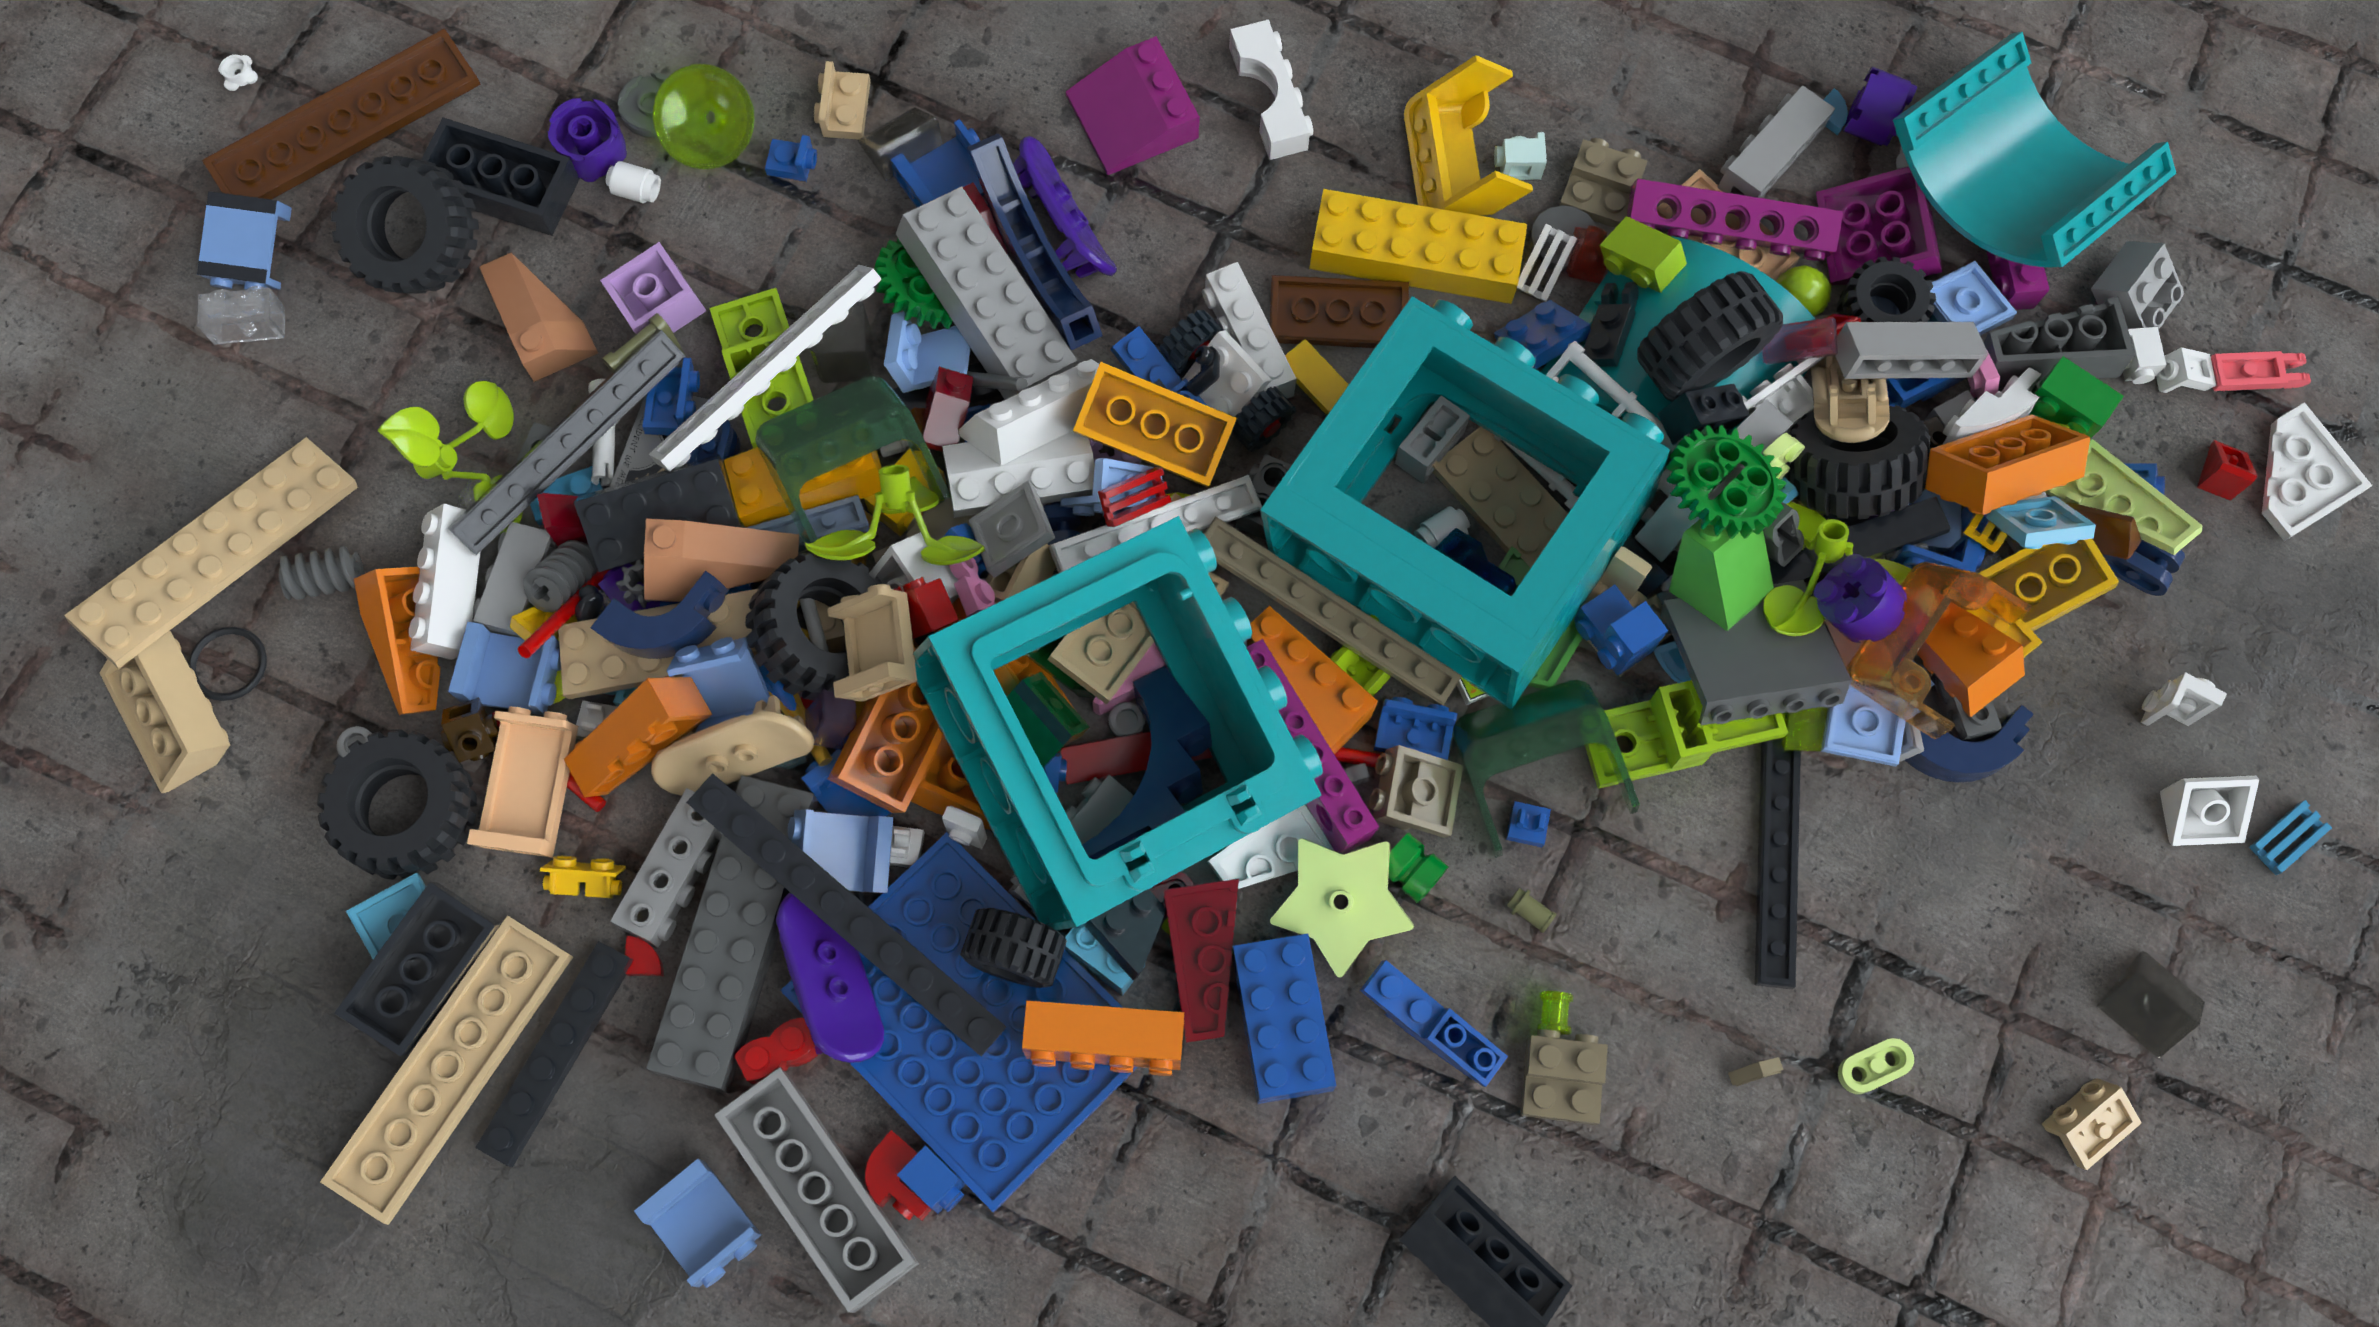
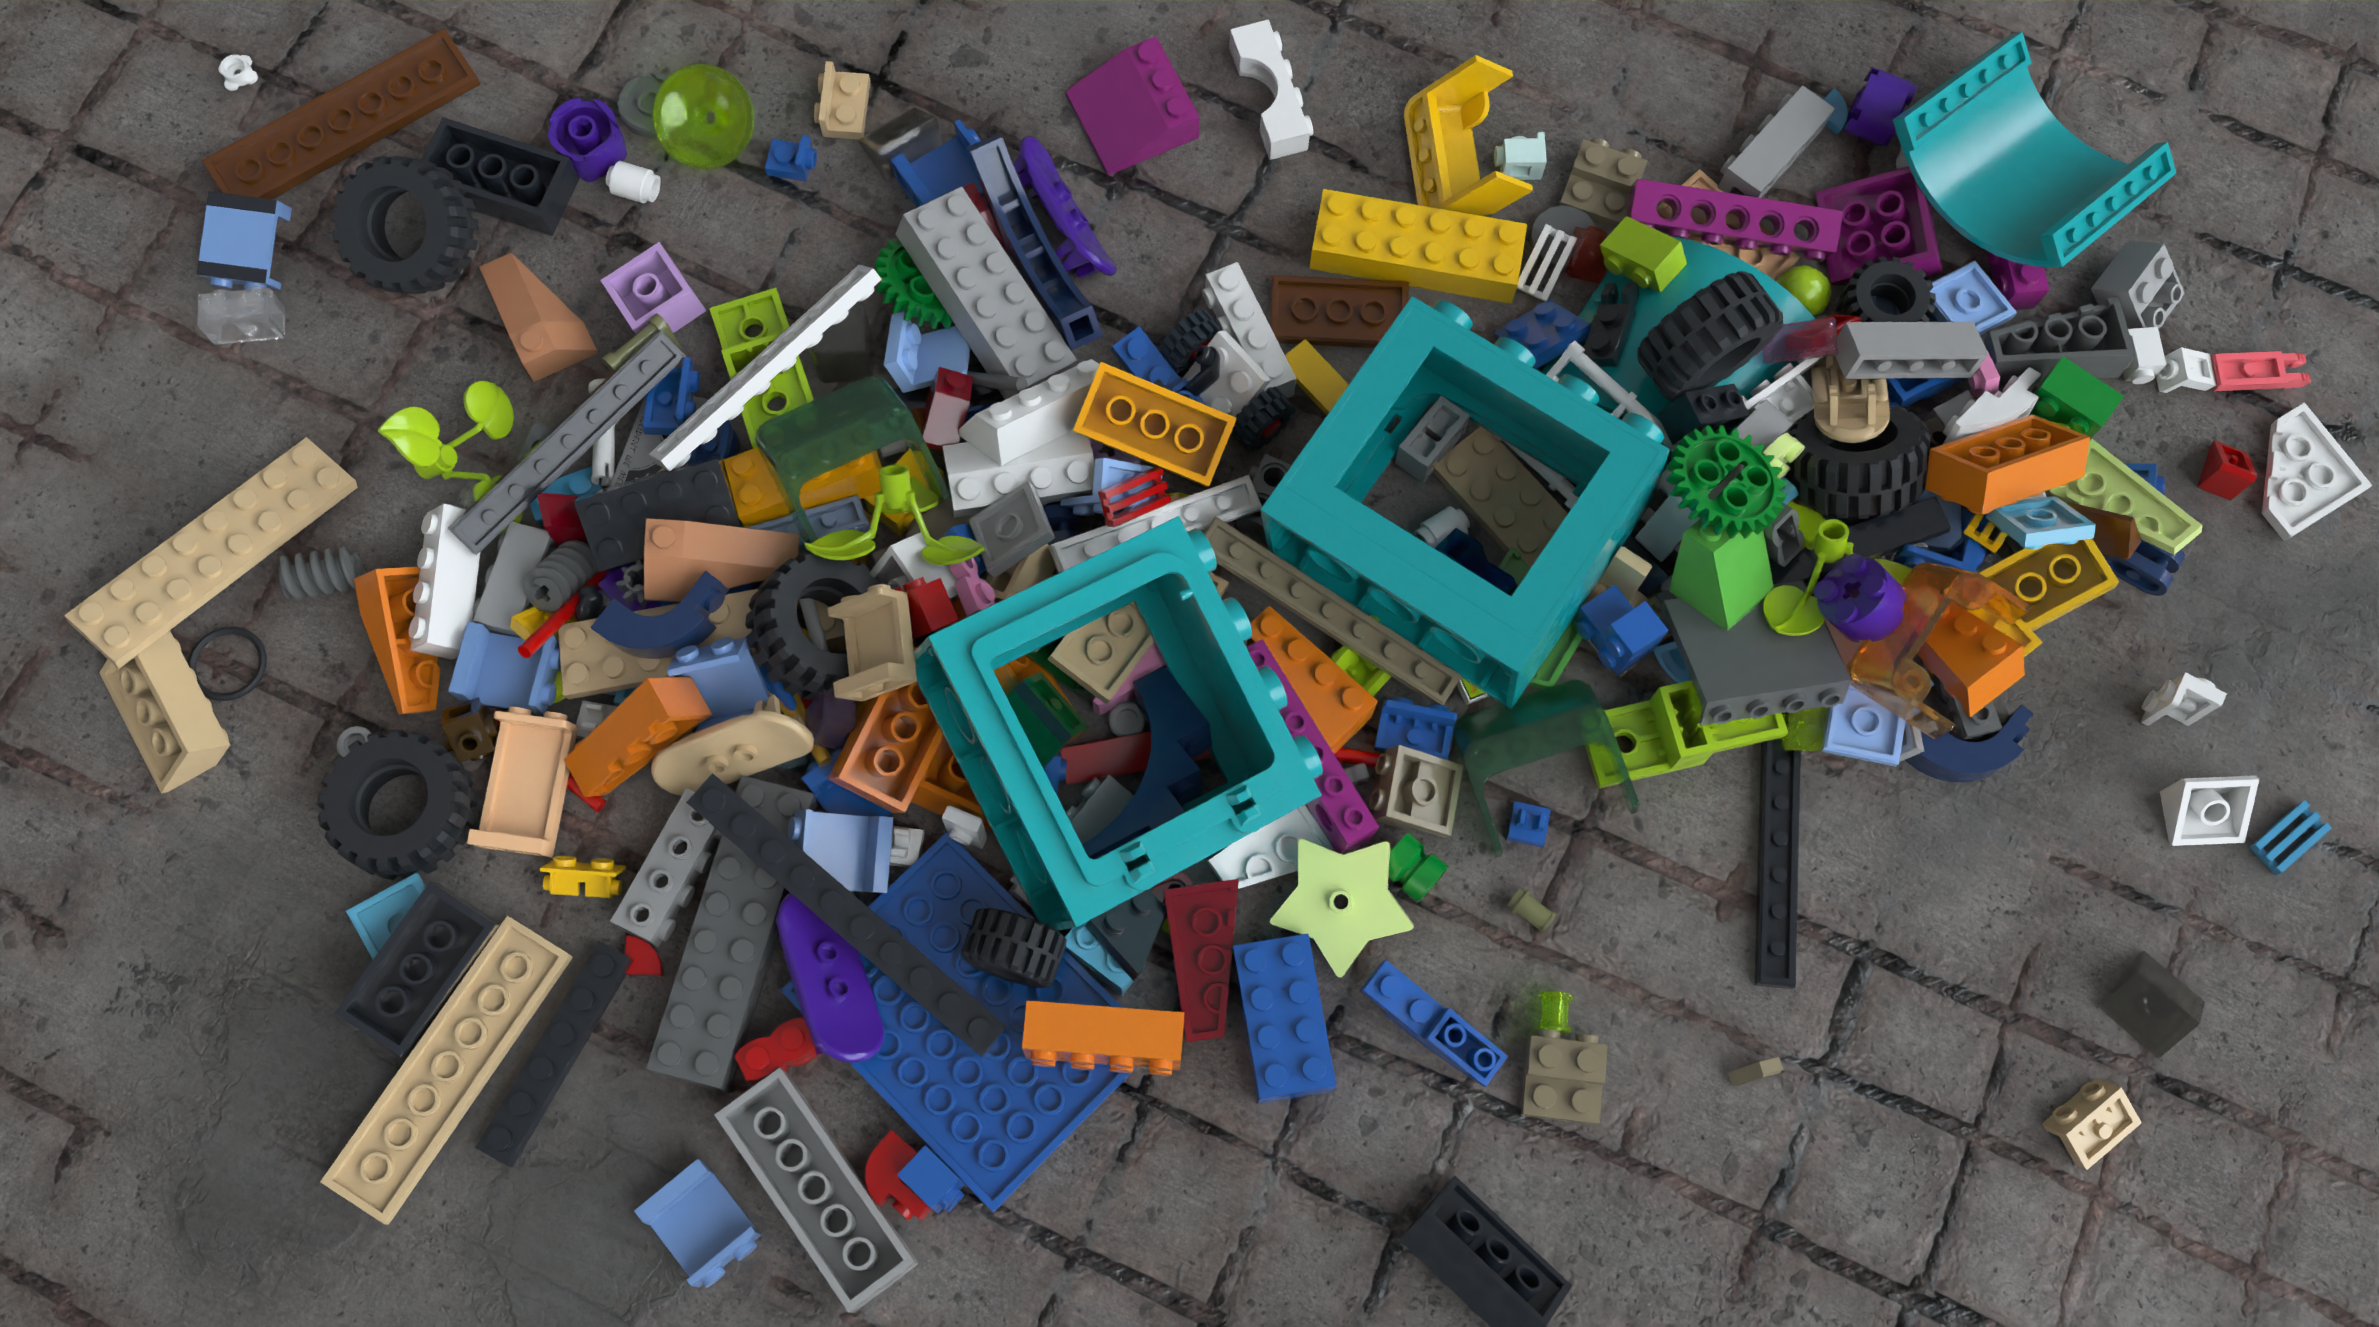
yellowish green plate [1838,1038,1914,1094] -> none

